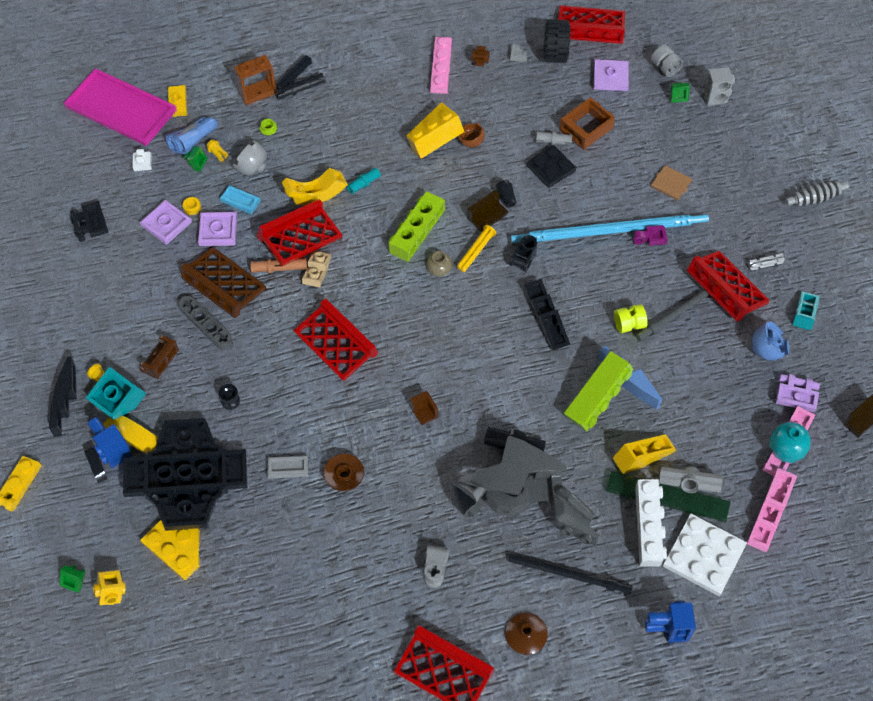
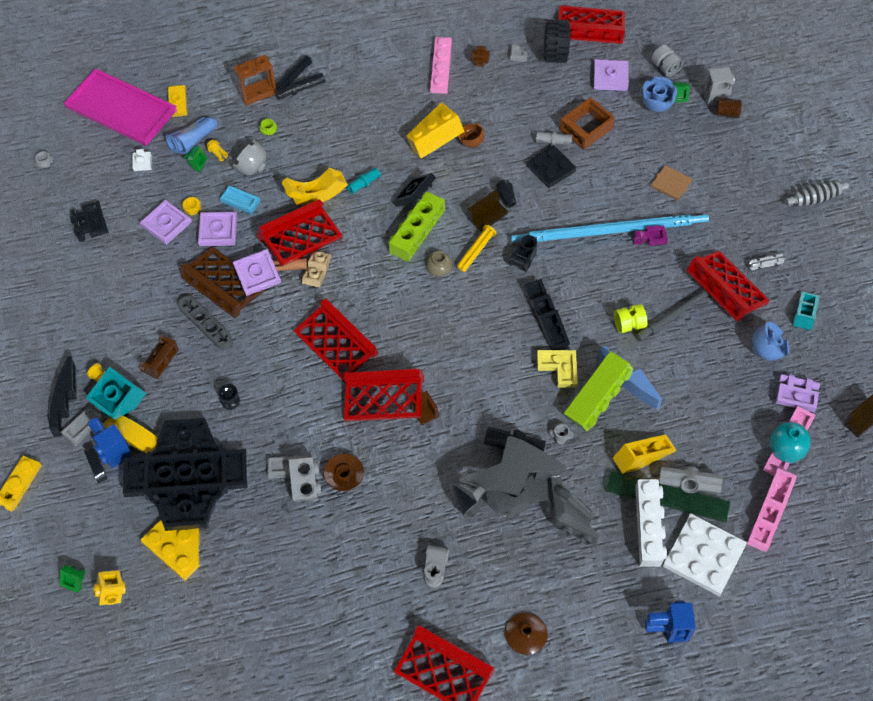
black bar [509,554,633,594] -> none
none -> light grey plate [35,151,53,168]
none -> light grey tile [61,406,105,447]
none -> lavender plate [233,249,281,296]
none -> light grey brick [289,457,321,503]
none -> red fence [344,369,425,421]
none -> black plate [392,173,436,207]
none -> light yellow plate [537,350,578,388]
none -> light grey plate [550,423,574,445]
none -> medium blue cylinder [642,77,677,112]
none -> reddish brown piece [716,97,742,118]

